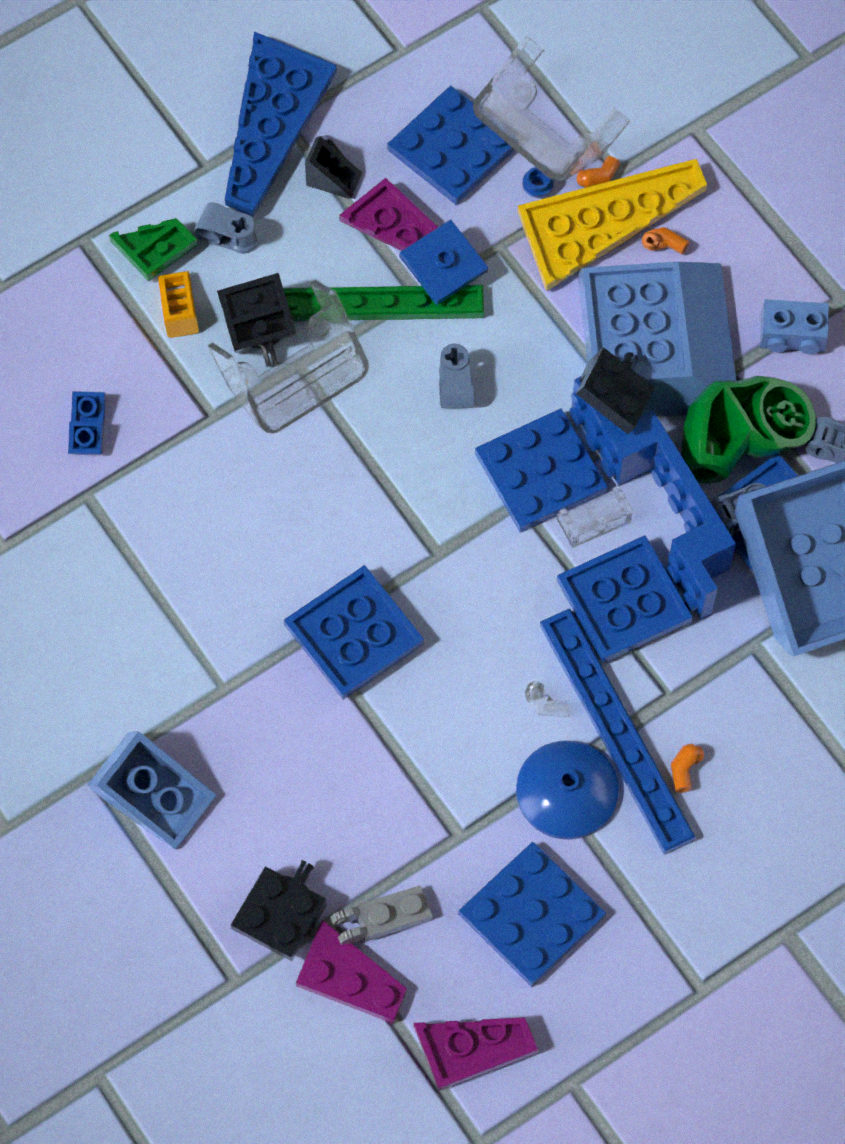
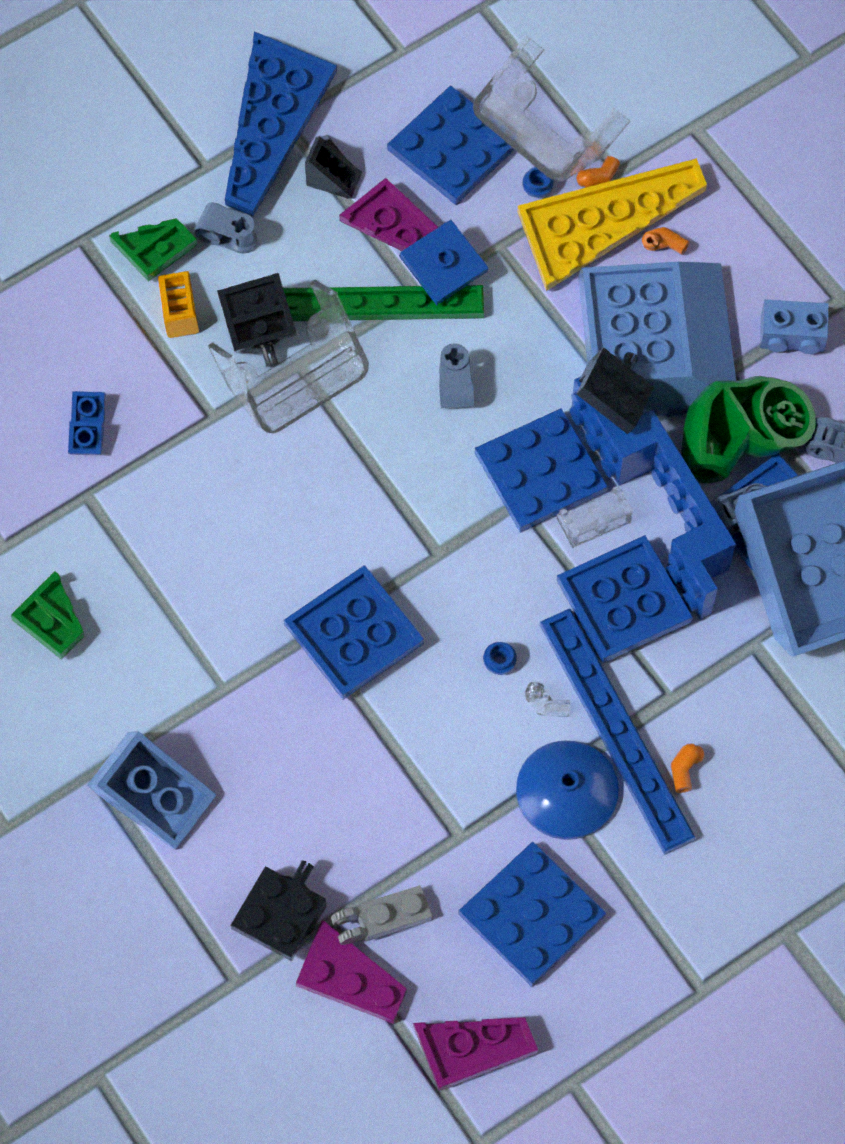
none -> green wing [11,571,84,660]
none -> blue plate [483,642,517,675]

